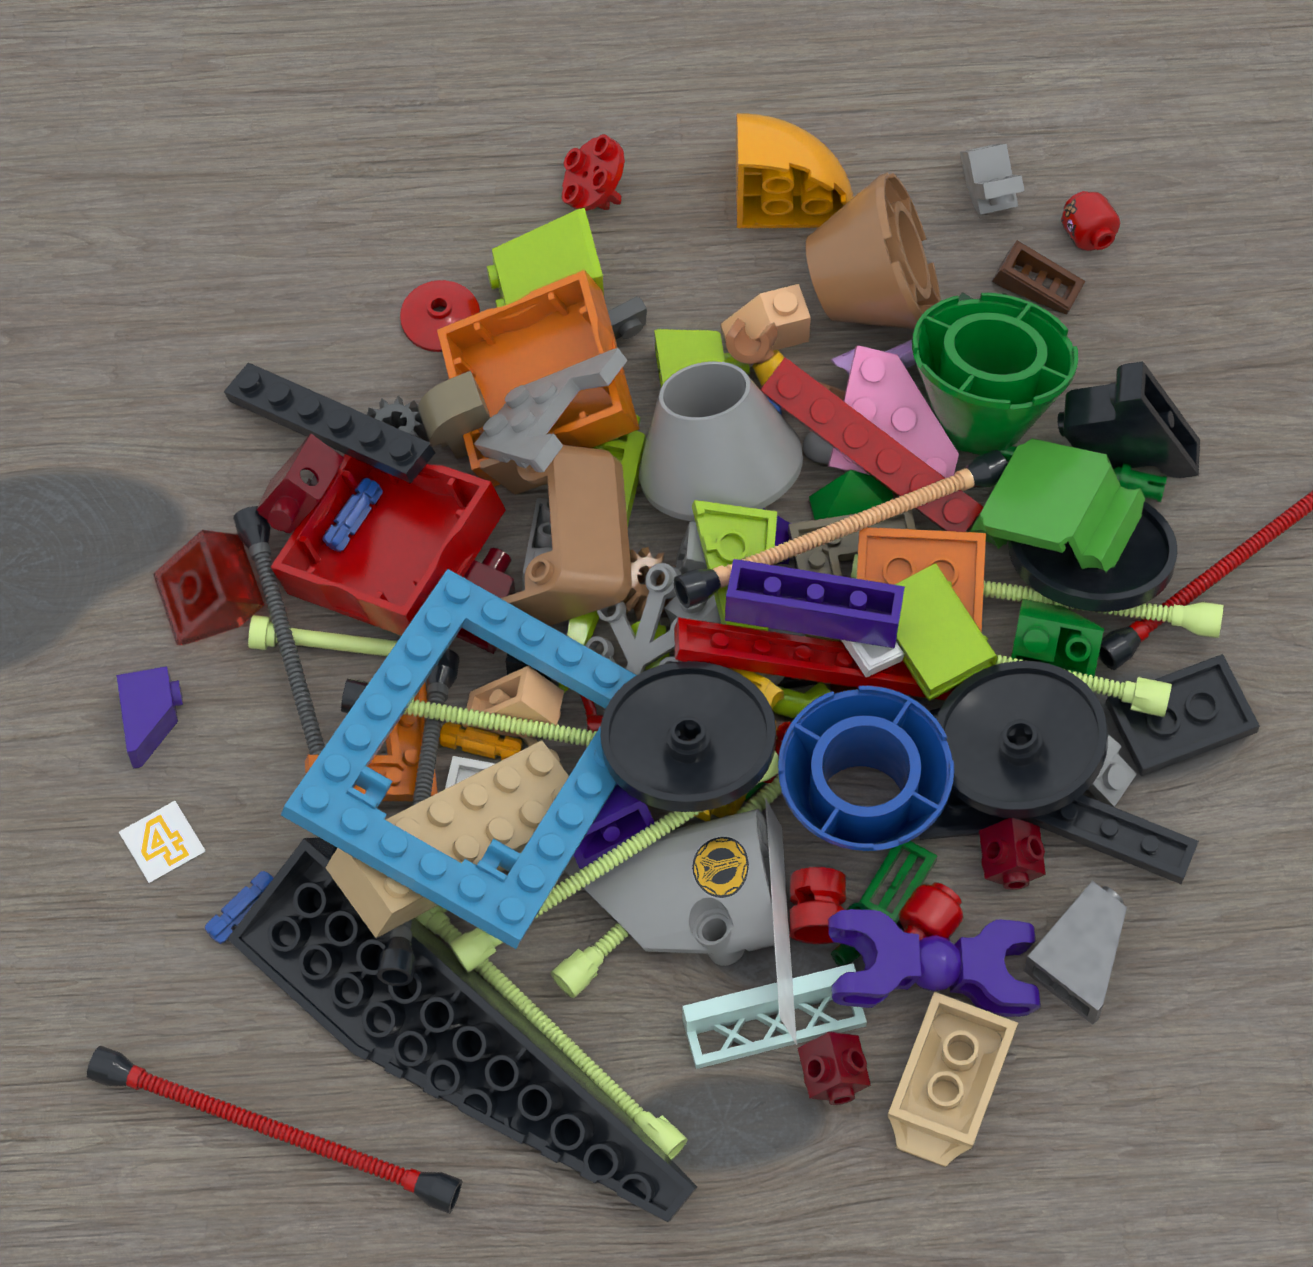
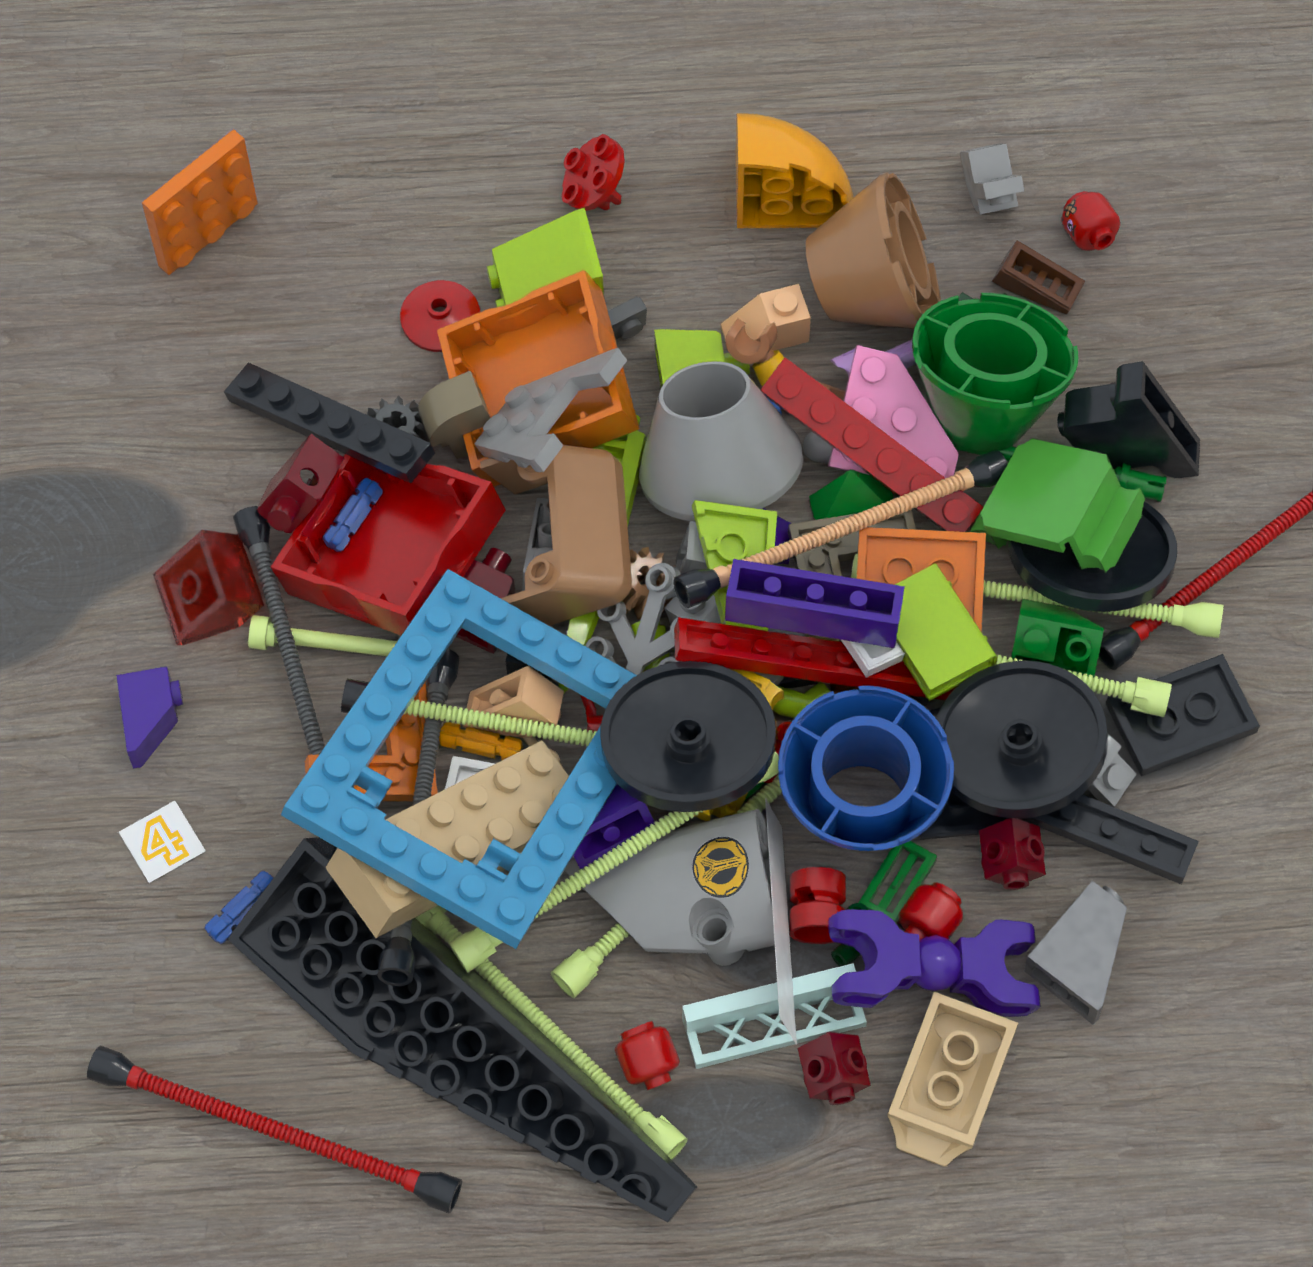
none -> orange plate [142,129,258,275]
none -> red head [615,1021,680,1091]

